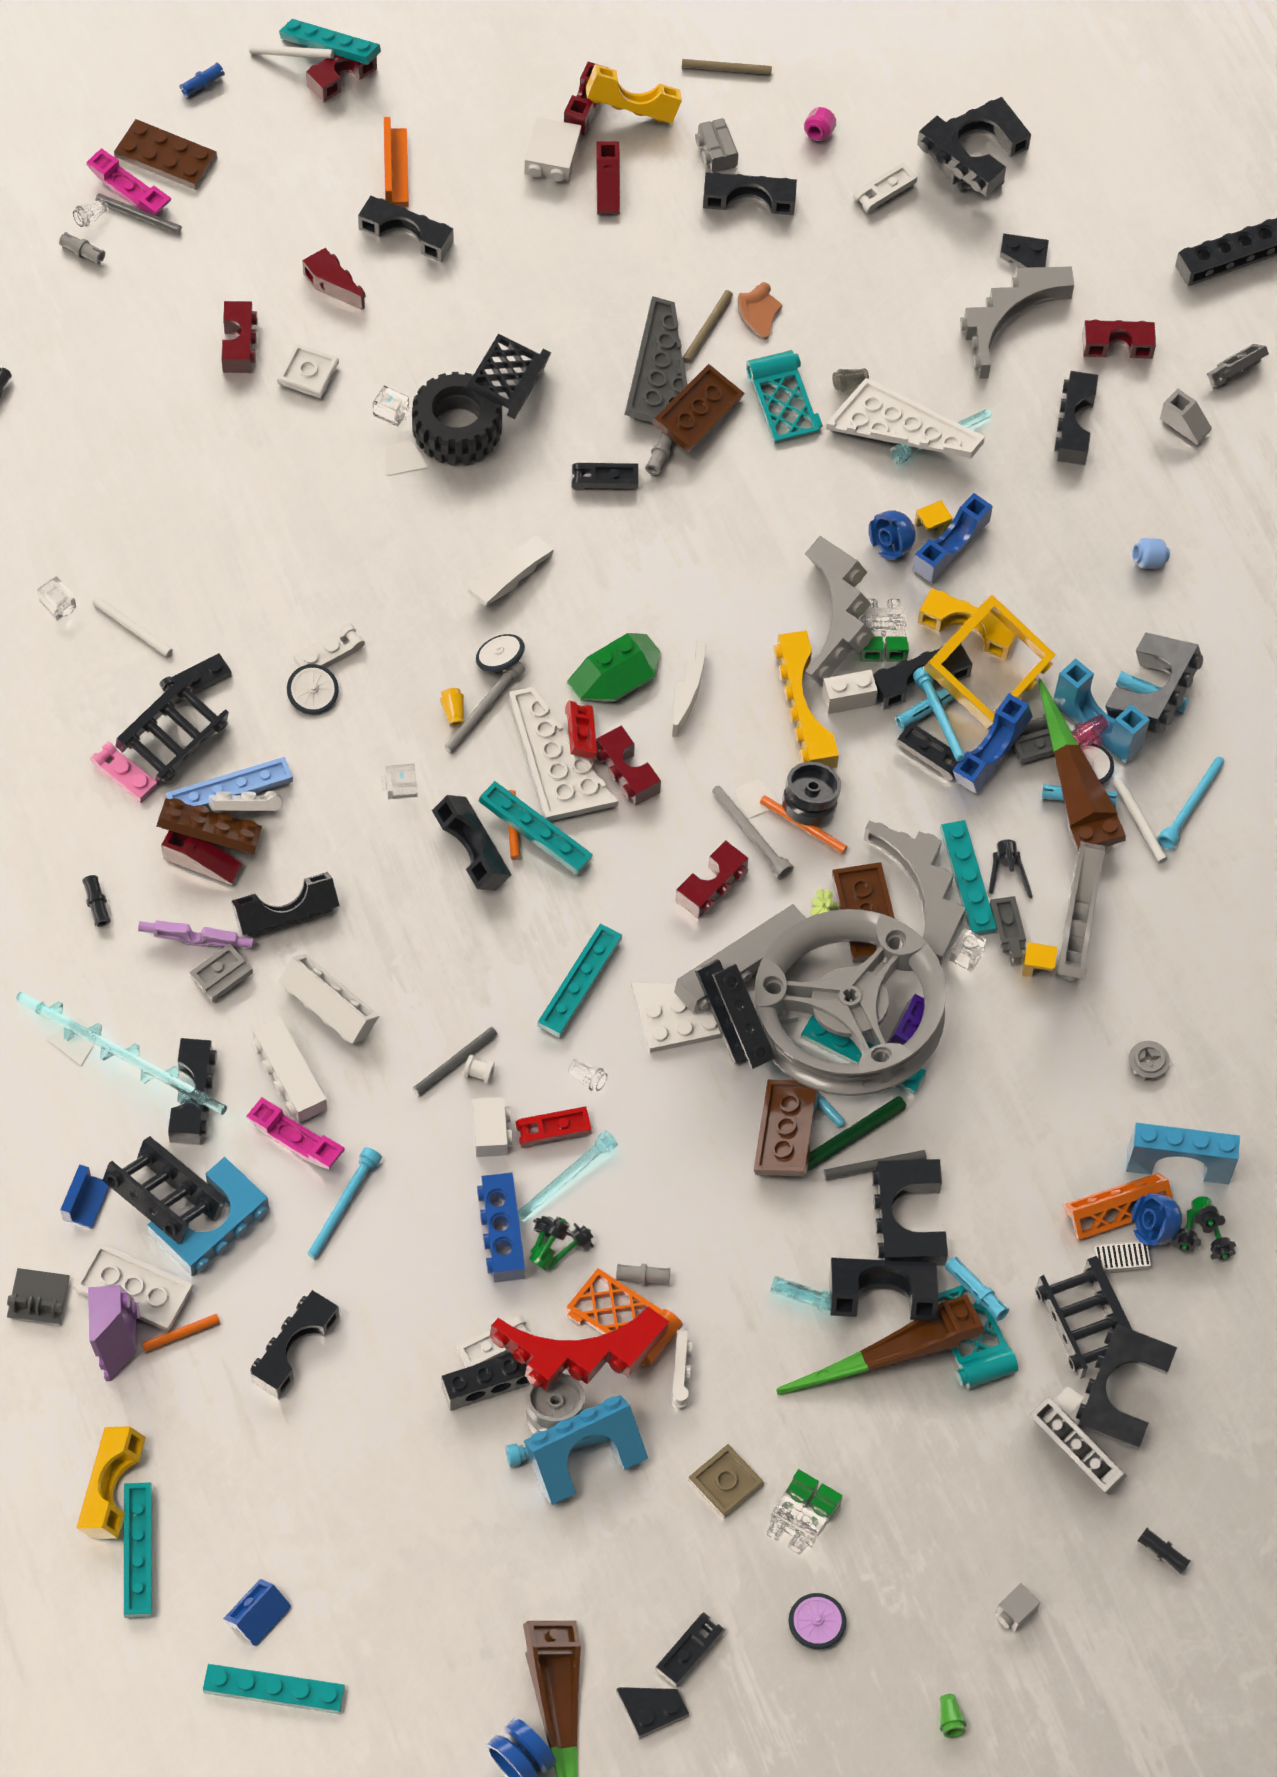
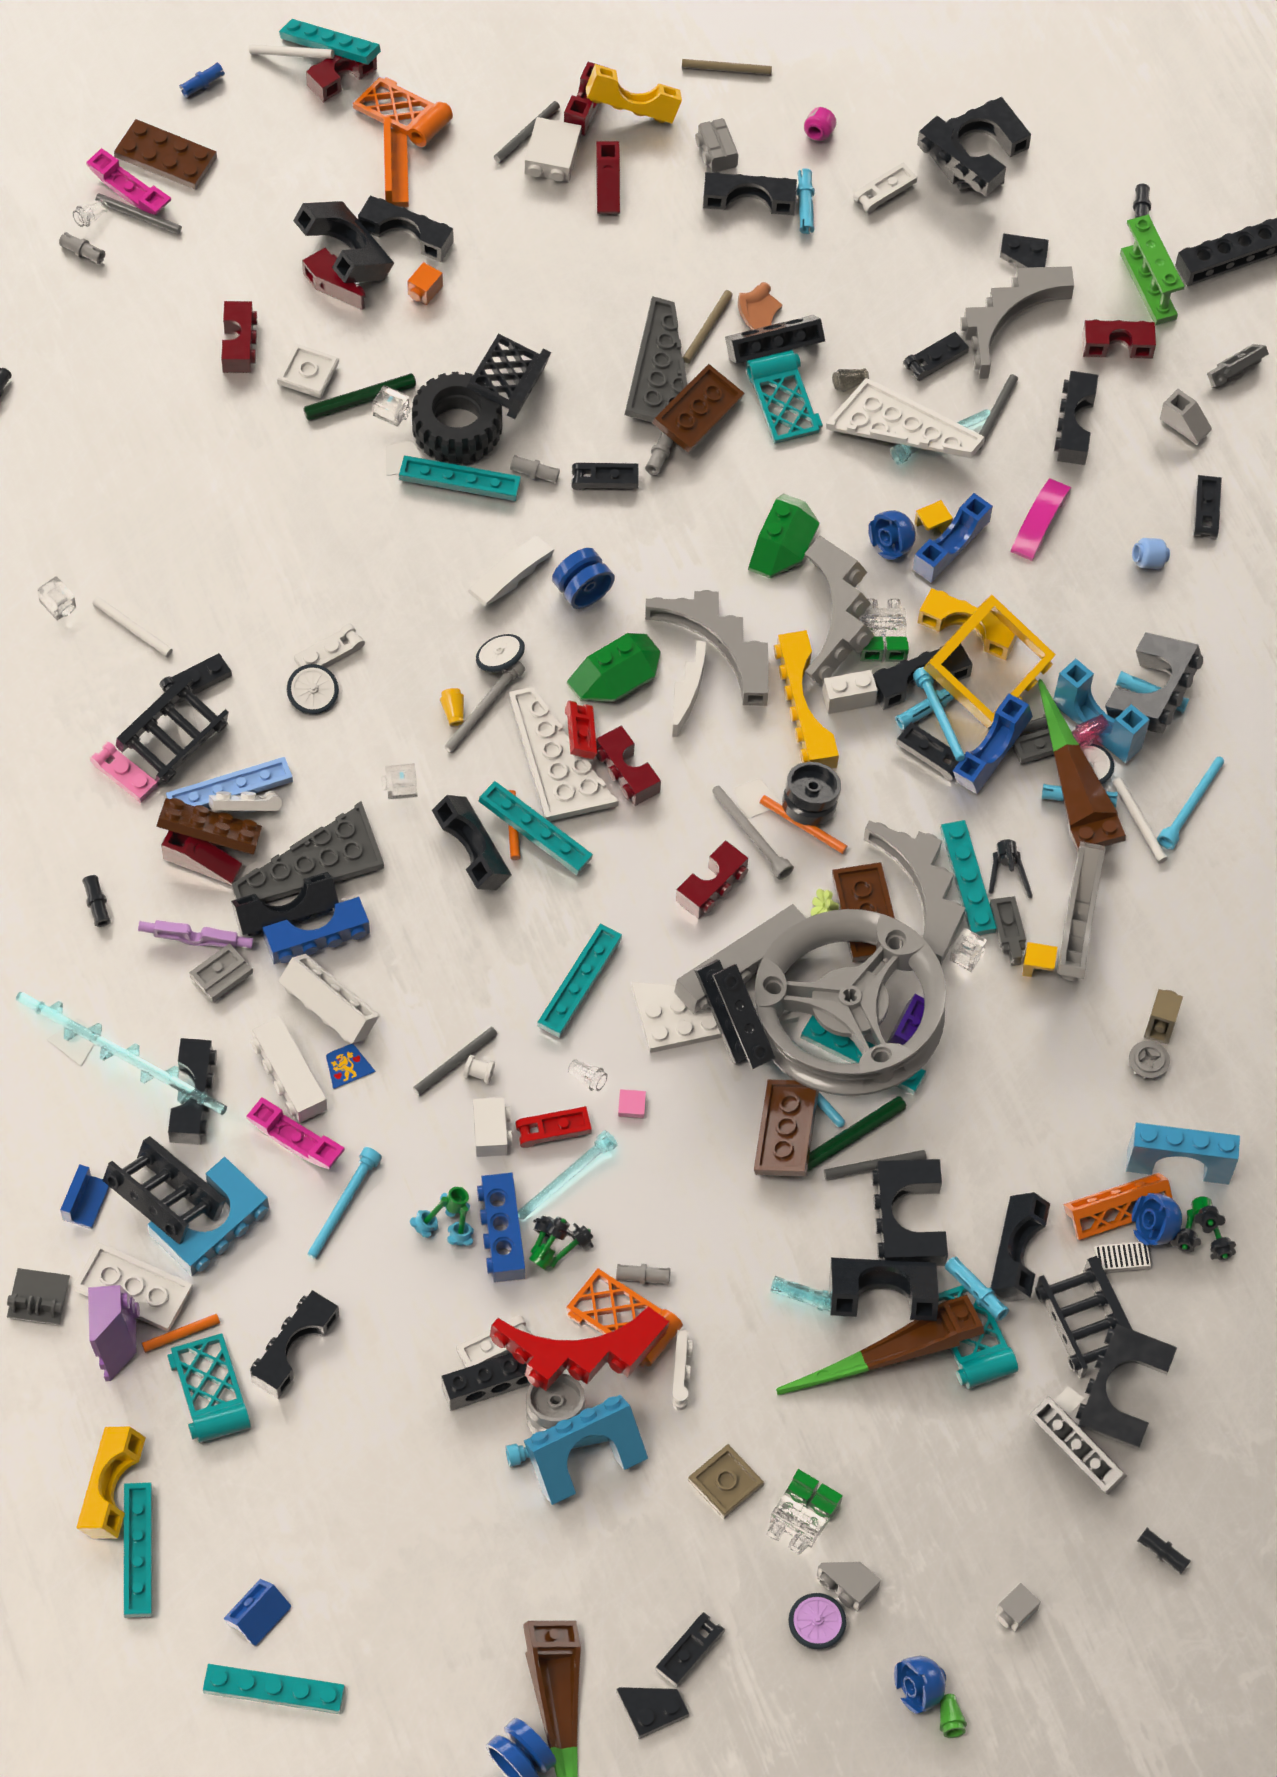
none -> teal piece [167,1333,251,1443]
none -> dark grey wing [232,801,384,903]
none -> blue arch [263,897,370,964]
none -> black arch [293,201,394,283]
none -> dark green axle [303,373,416,420]
none -> blue sticker [326,1044,376,1089]
none -> orange piece [353,77,453,147]
none -> teal plate [399,455,521,501]
none -> orange brick [407,262,443,305]
none -> plant [410,1187,474,1246]
none -> dark grey bar [494,101,560,163]
none -> light grey pin [510,455,560,484]
none -> blue wheel [552,548,615,609]
none -> bright pink tile [618,1089,646,1118]
none -> light grey arch [645,590,768,706]
none -> black brick [725,315,825,363]
none -> green wedge [748,493,820,578]
none -> medium azure pin [796,168,815,234]
none -> light grey slope [817,1562,881,1611]
none -> blue cylinder [894,1656,946,1714]
none -> black plate [903,331,969,381]
none -> dark grey bar [979,374,1018,450]
none -> black arch [990,1192,1050,1301]
none -> dark pink slope [1010,478,1071,561]
none -> bright green fence [1120,214,1185,326]
none -> black pin [1133,183,1151,218]
none -> dark tan brick [1144,989,1183,1045]
none -> black plate [1193,475,1222,538]

